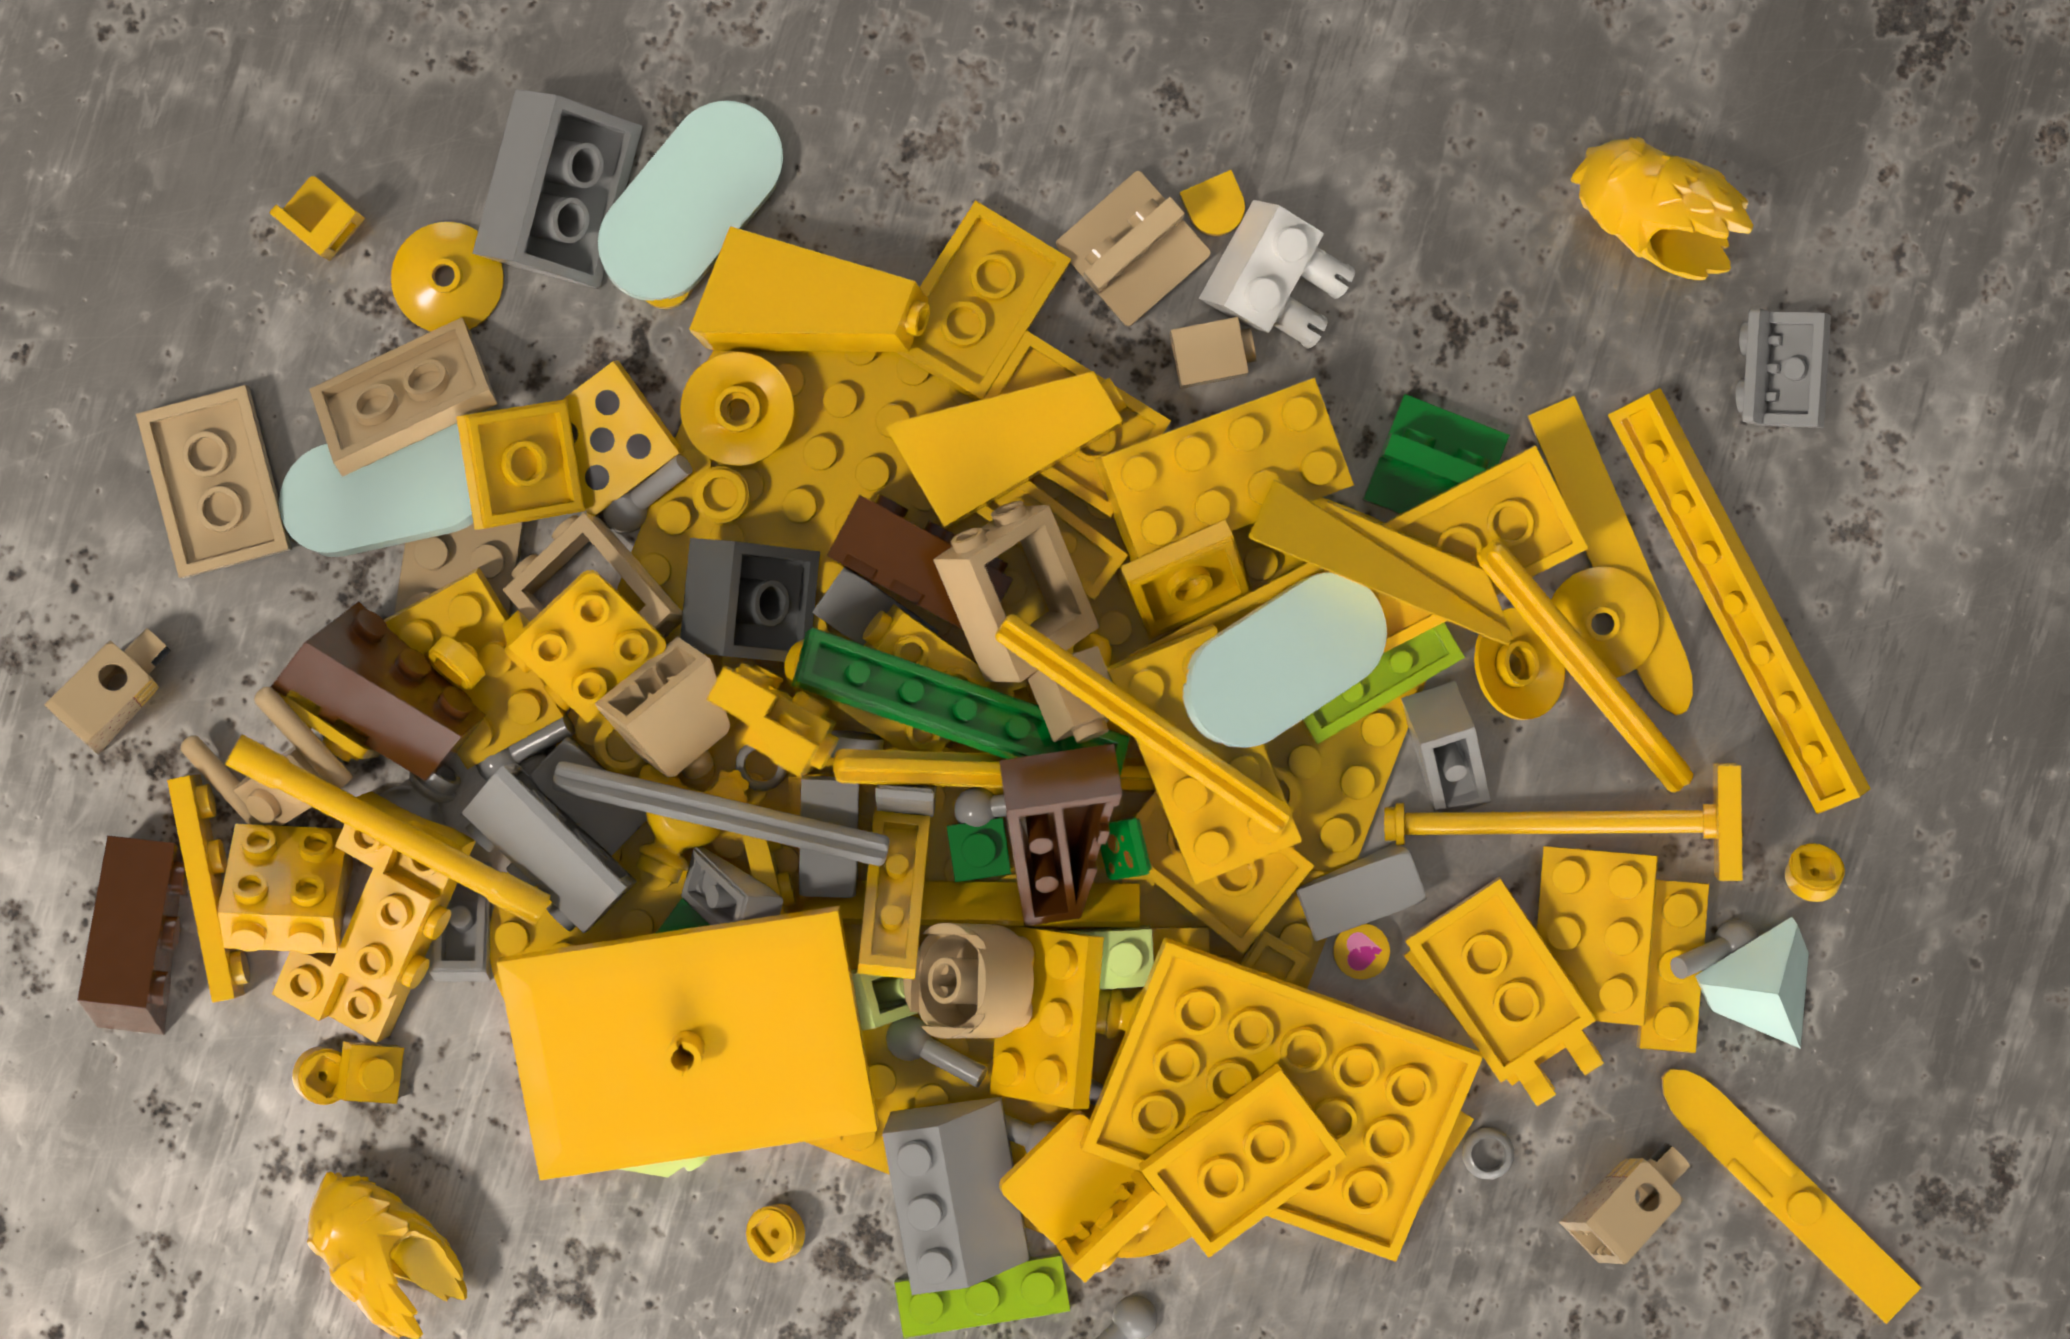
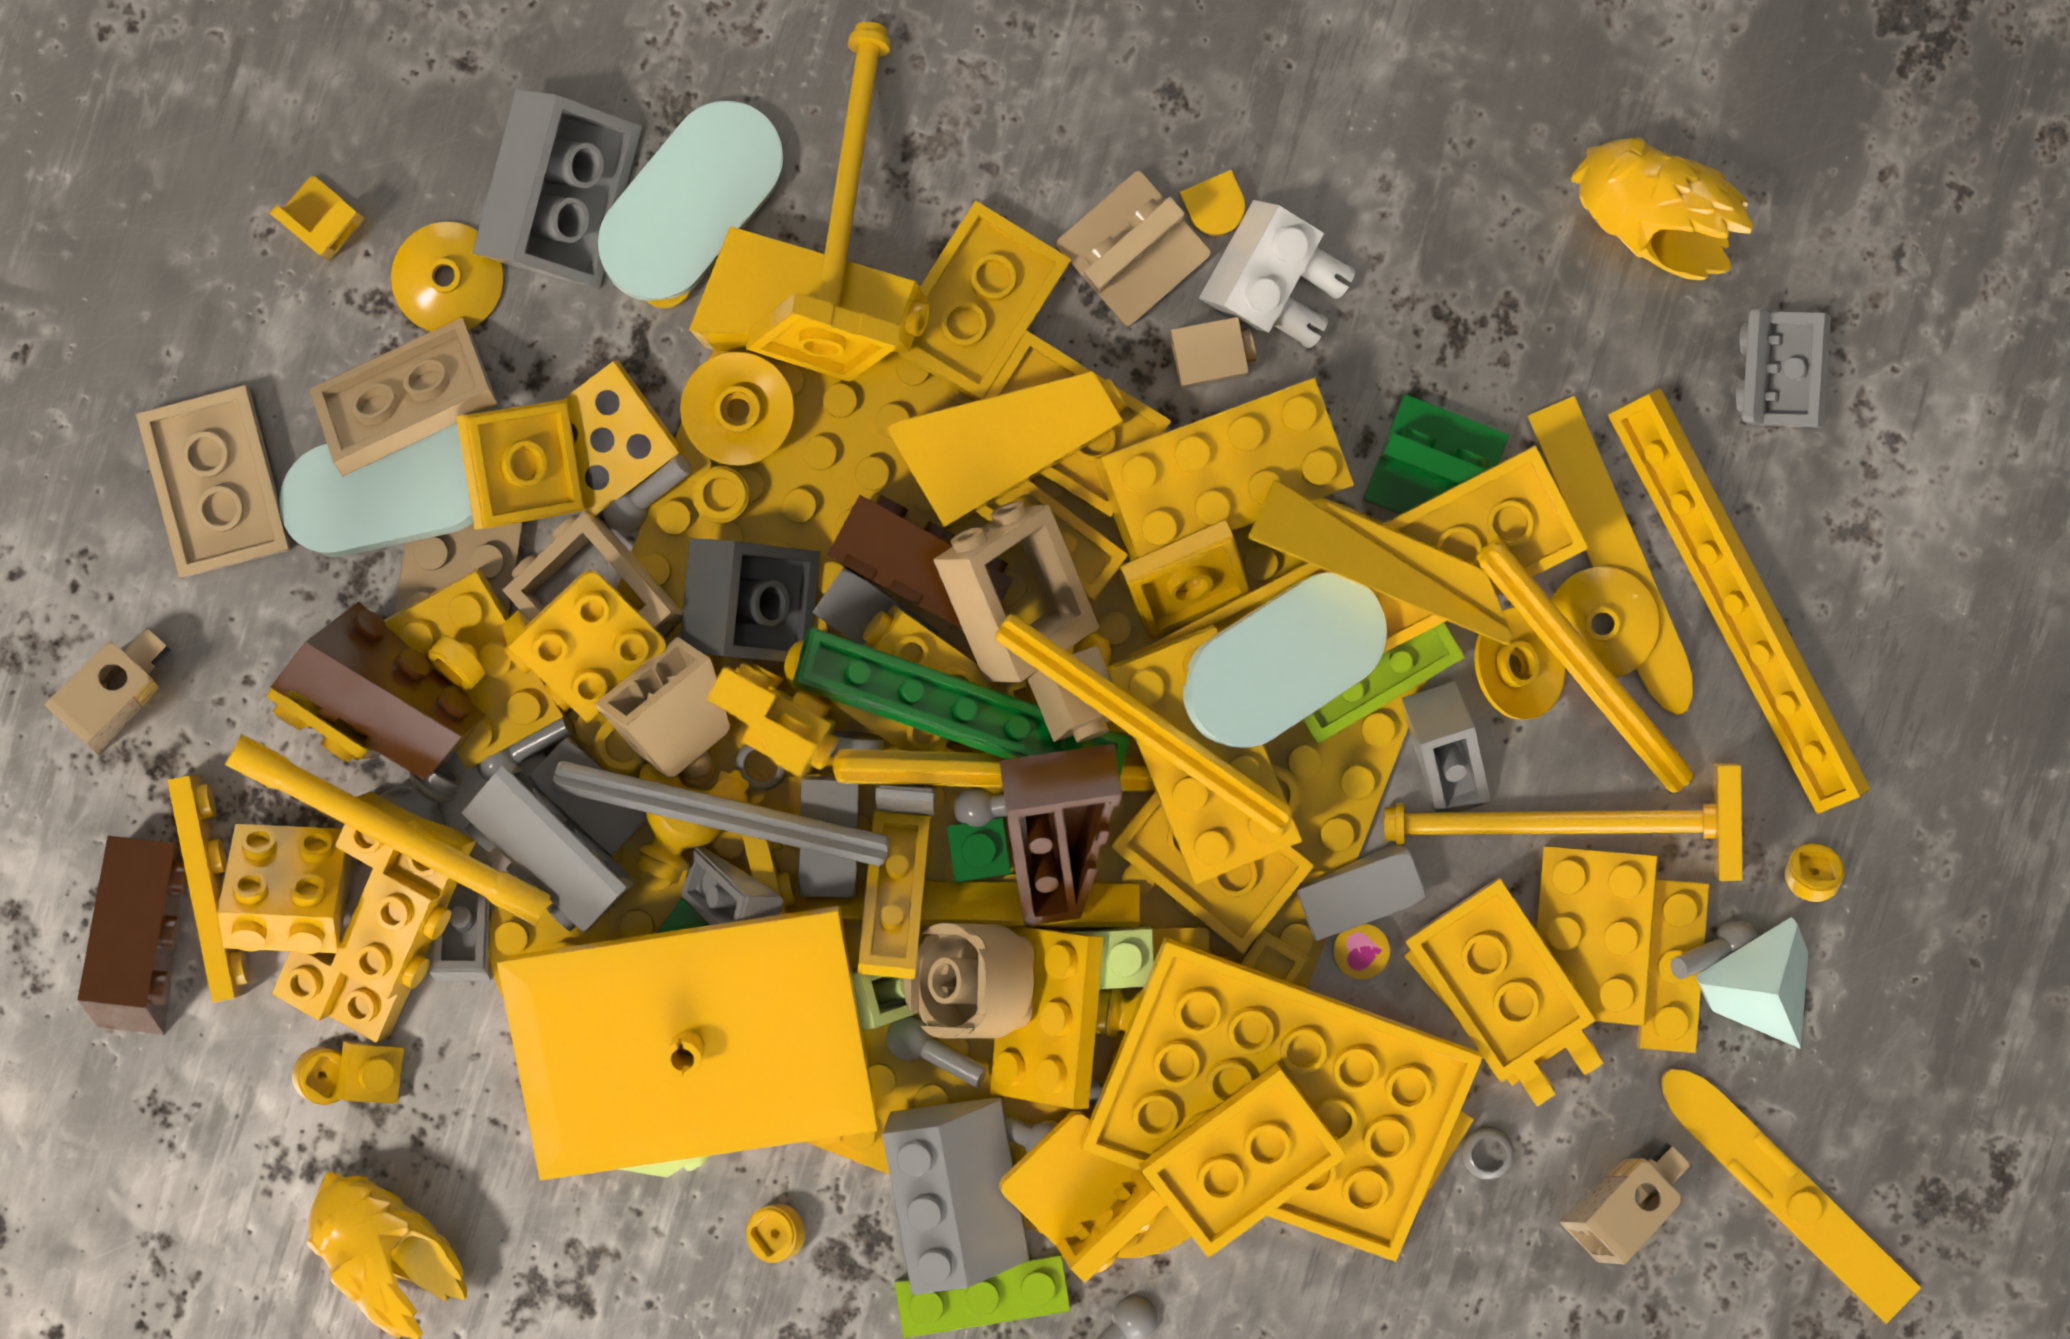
tan plate [181,687,353,826] -> none
green slope [1100,816,1152,880] -> none
none -> yellow tile [746,21,901,382]

